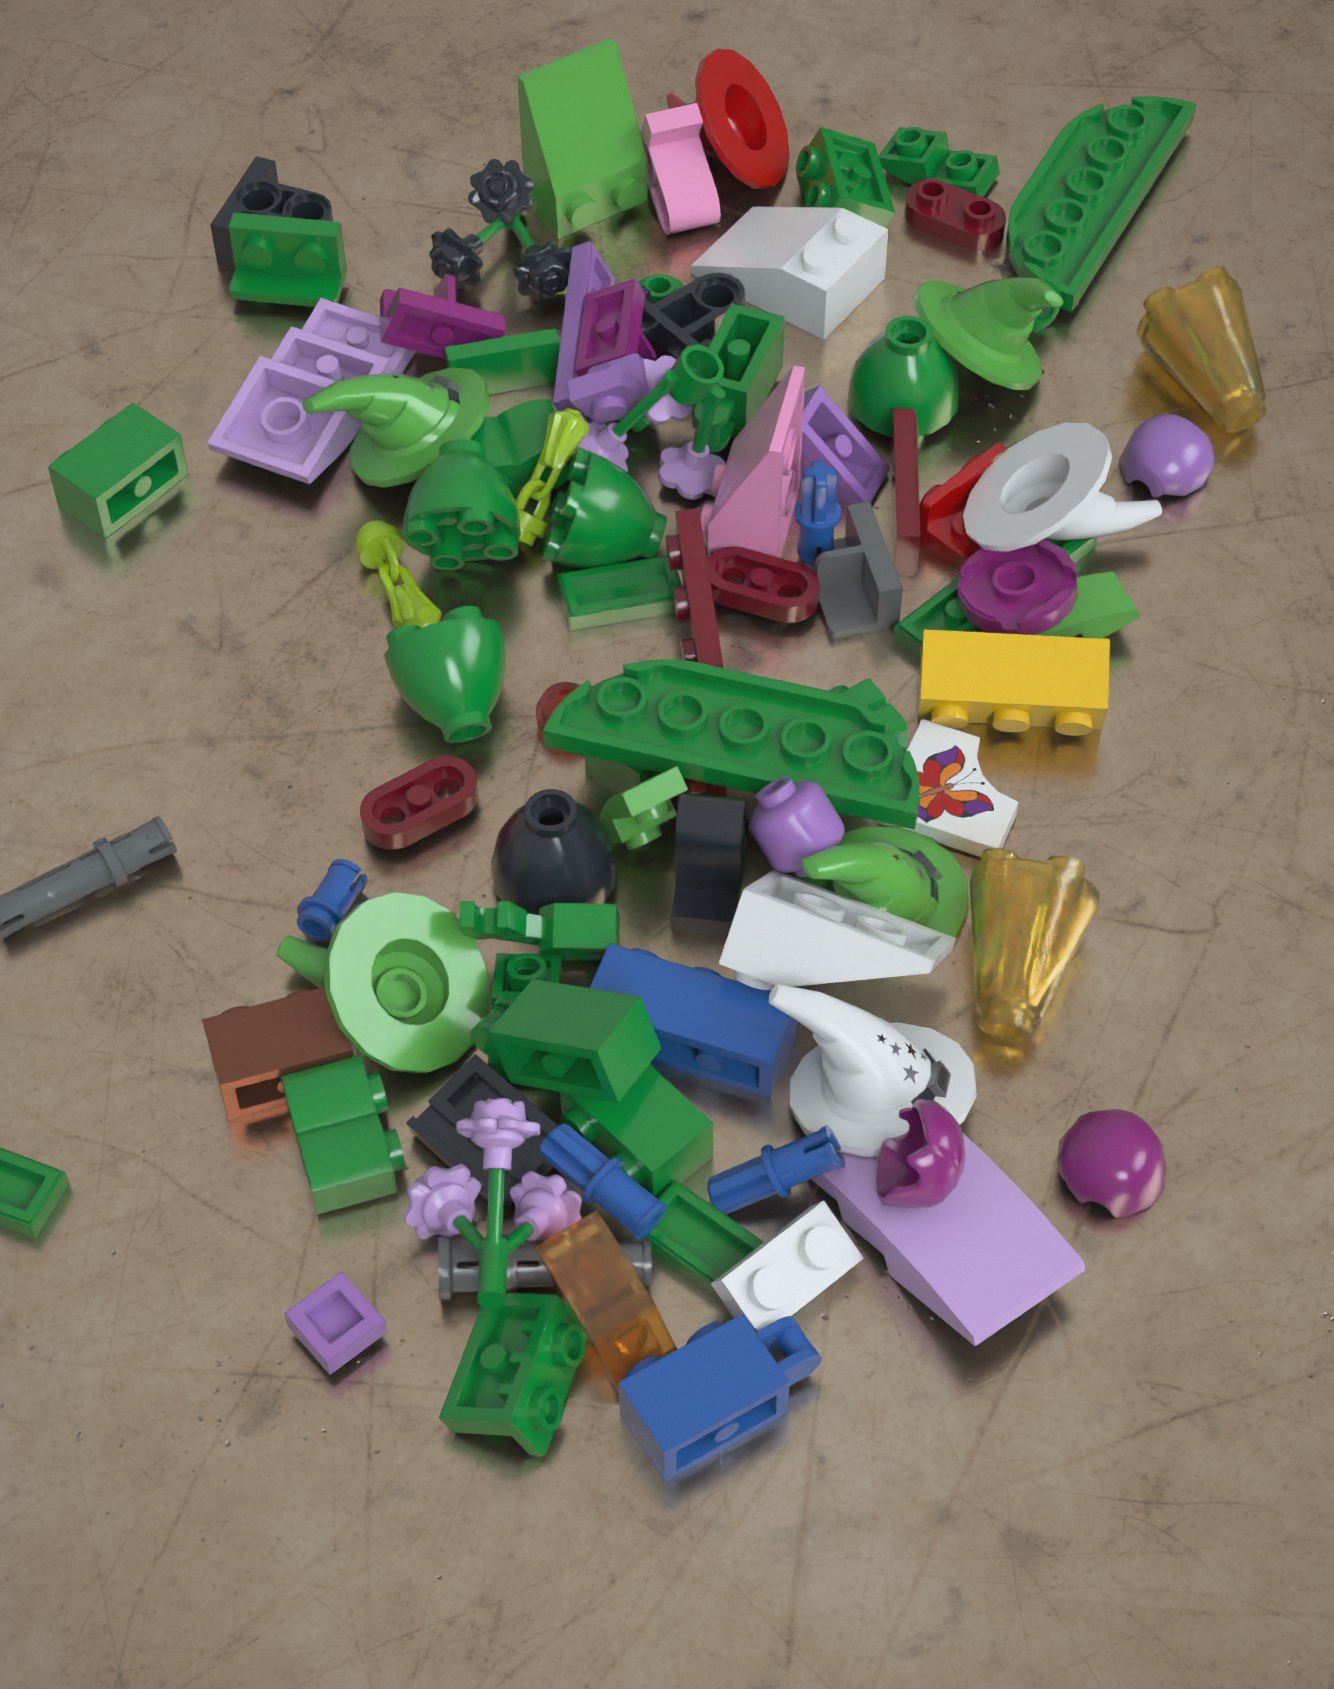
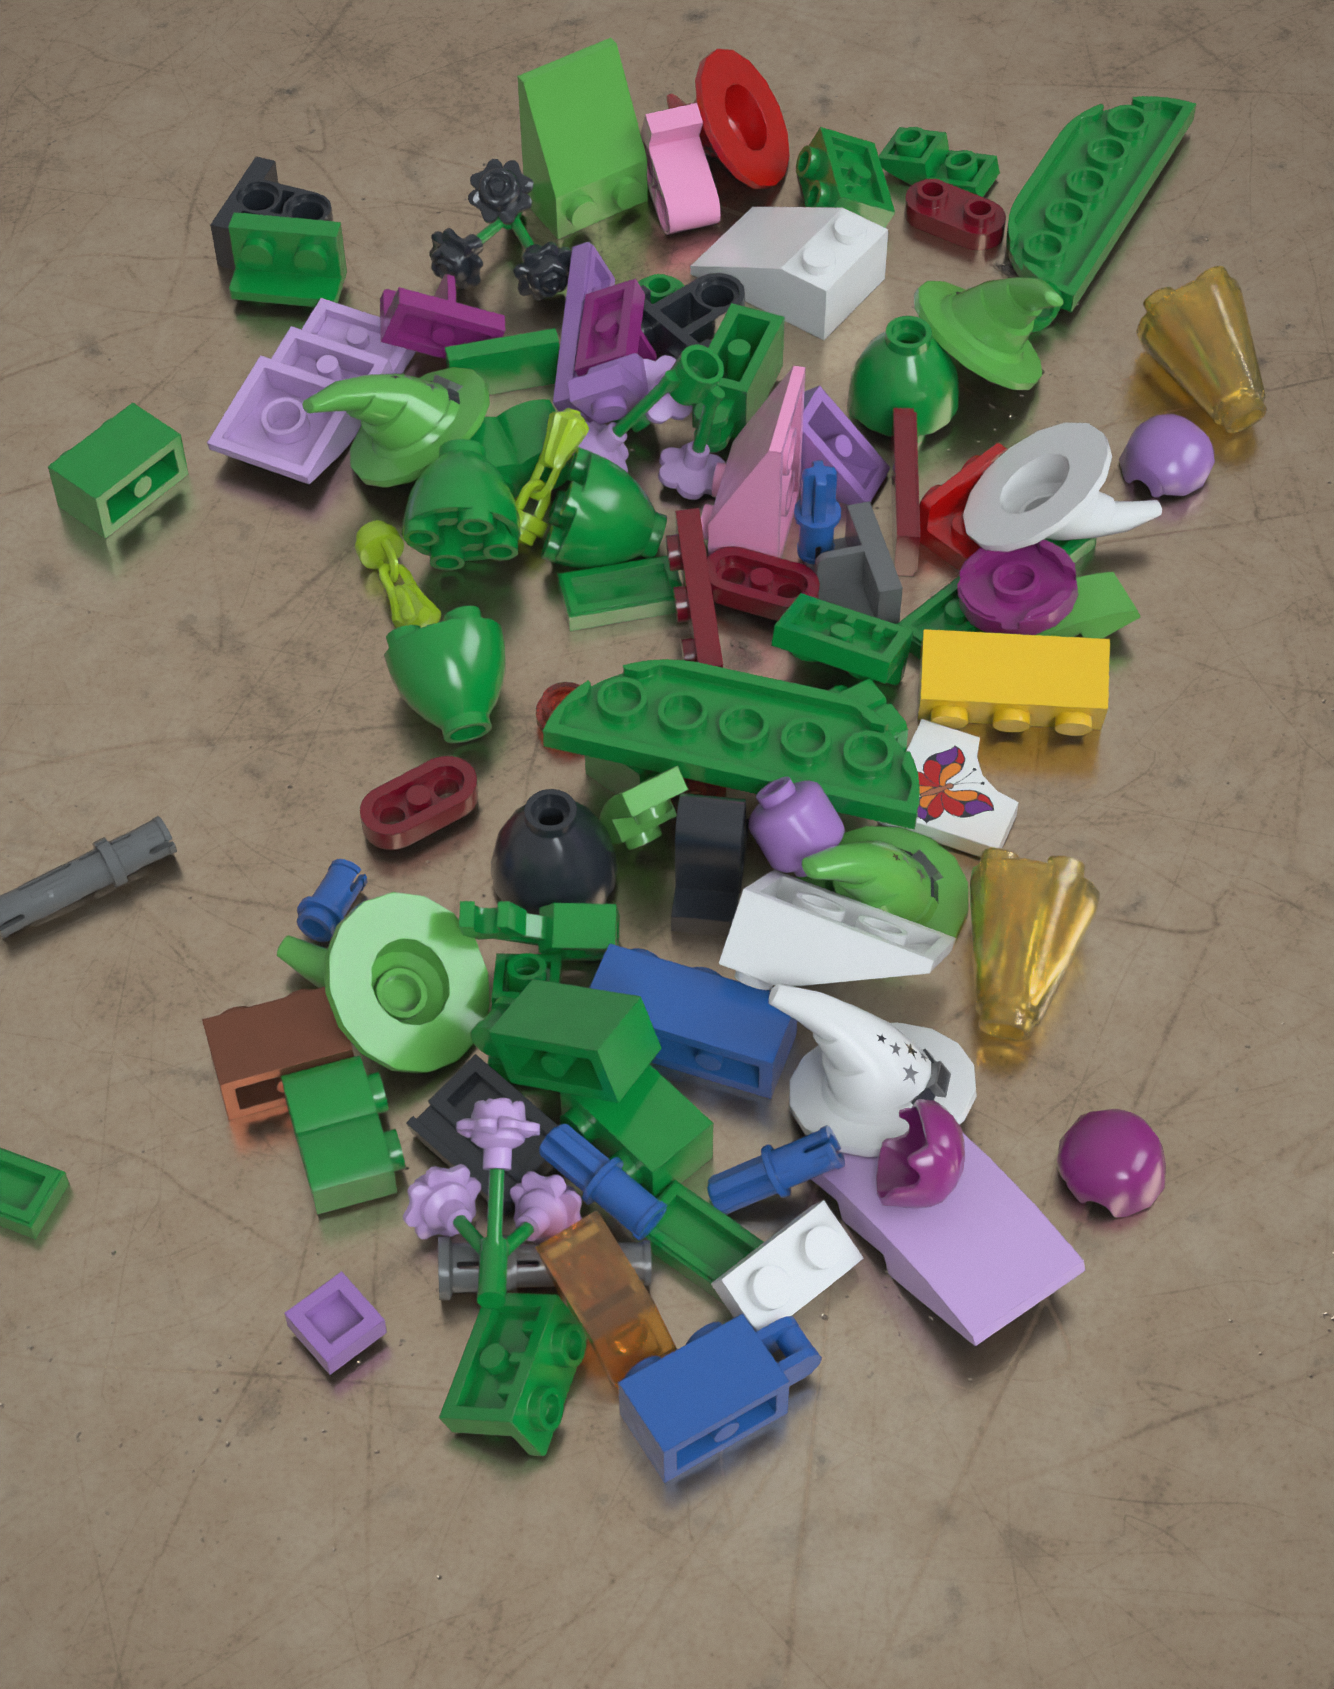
none -> green bracket [771,593,914,685]

